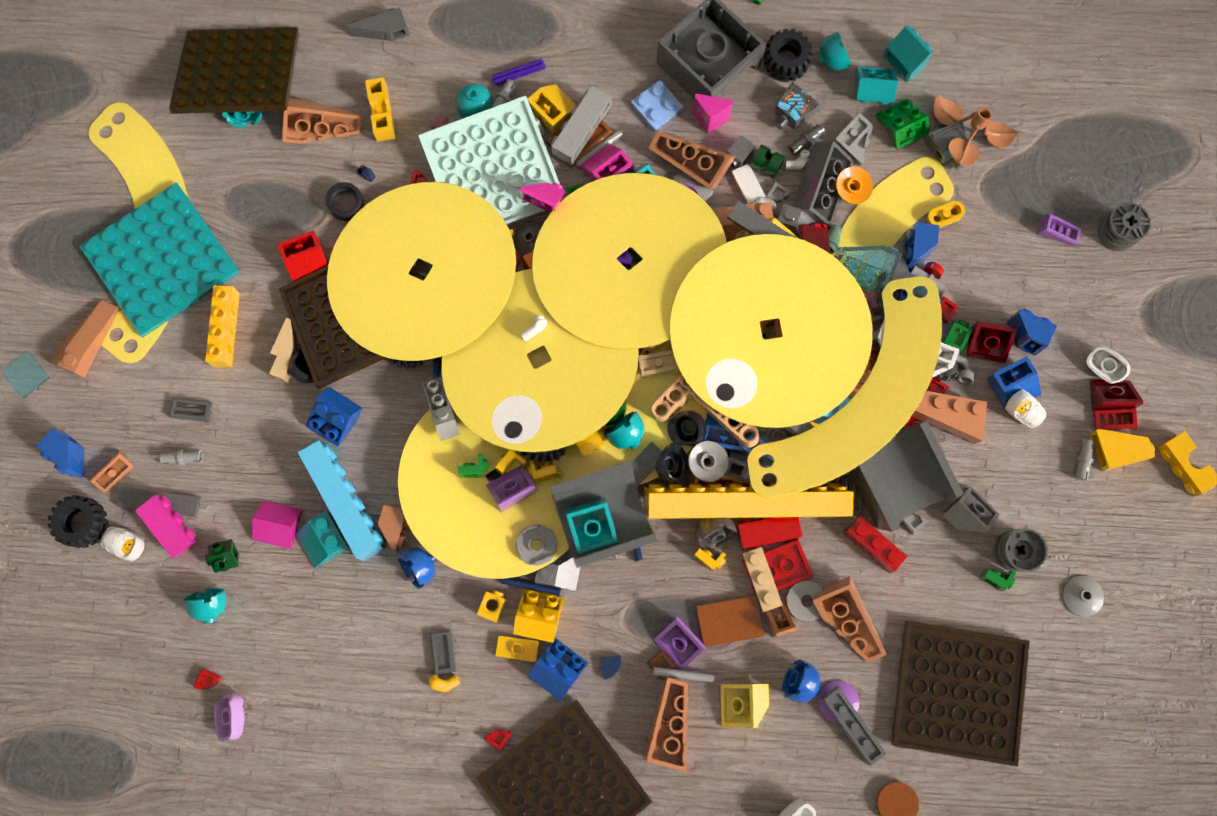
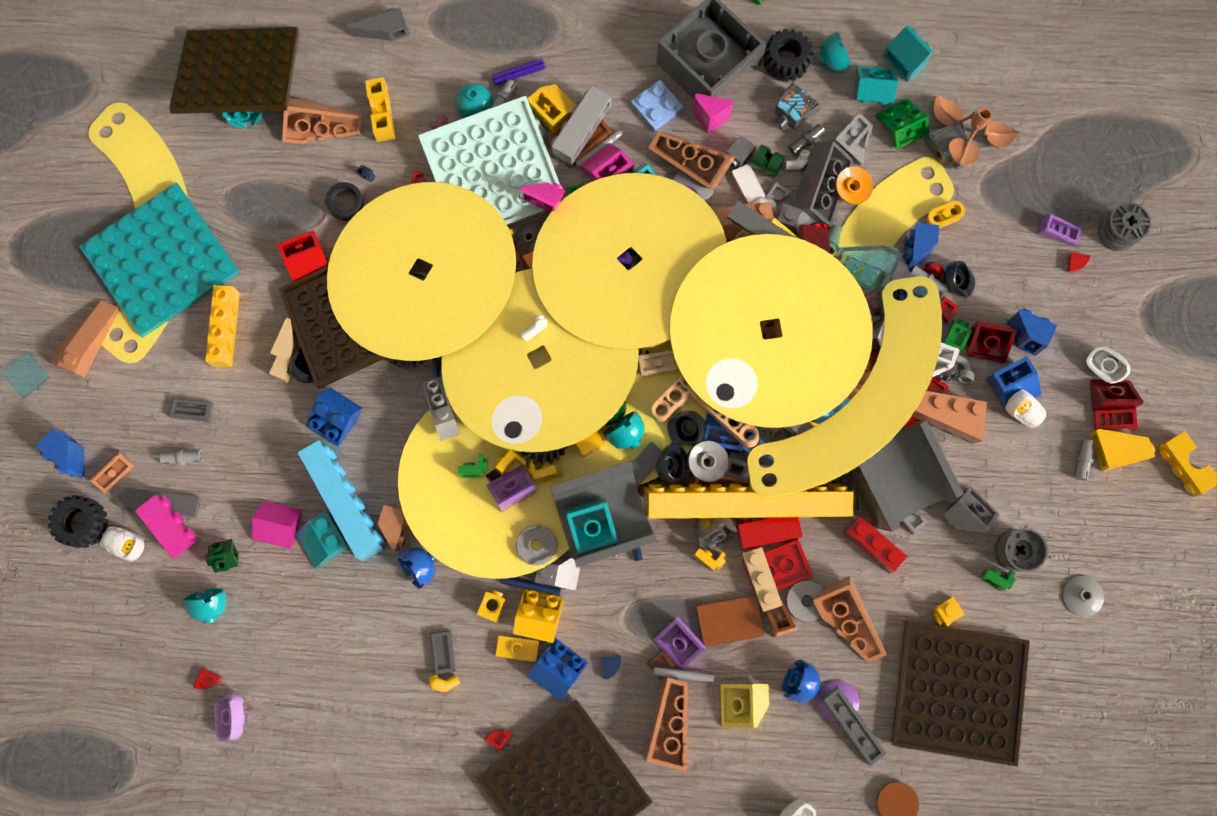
none -> yellow bracket [931,597,964,627]
none -> black hat [943,261,975,298]
none -> red tile [1067,252,1090,273]

